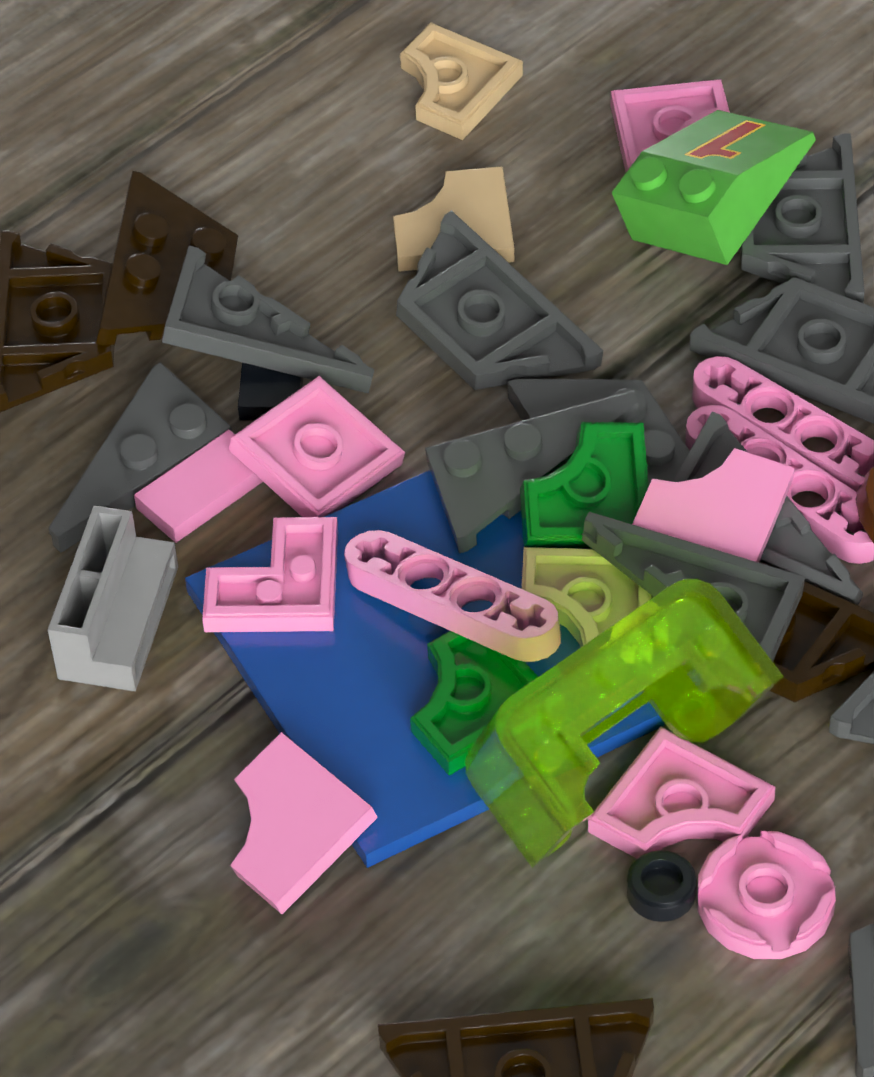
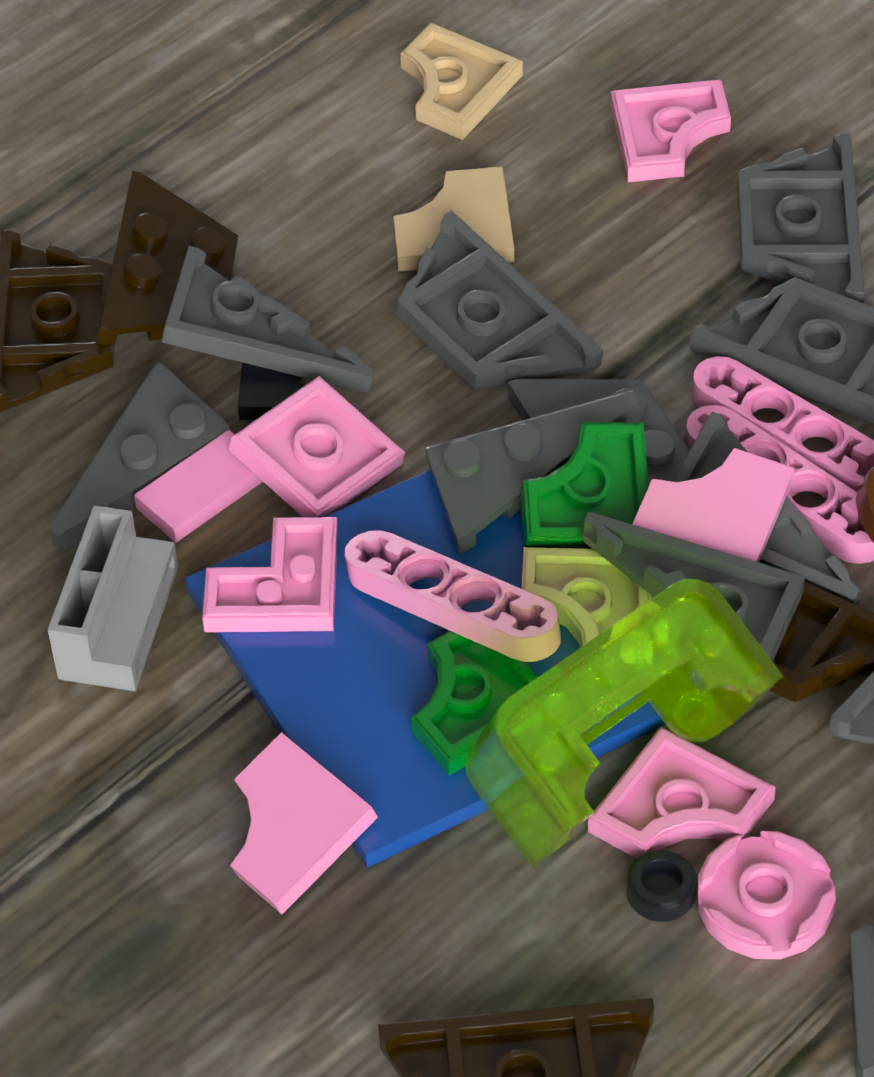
bright green slope [612,110,816,265] -> none

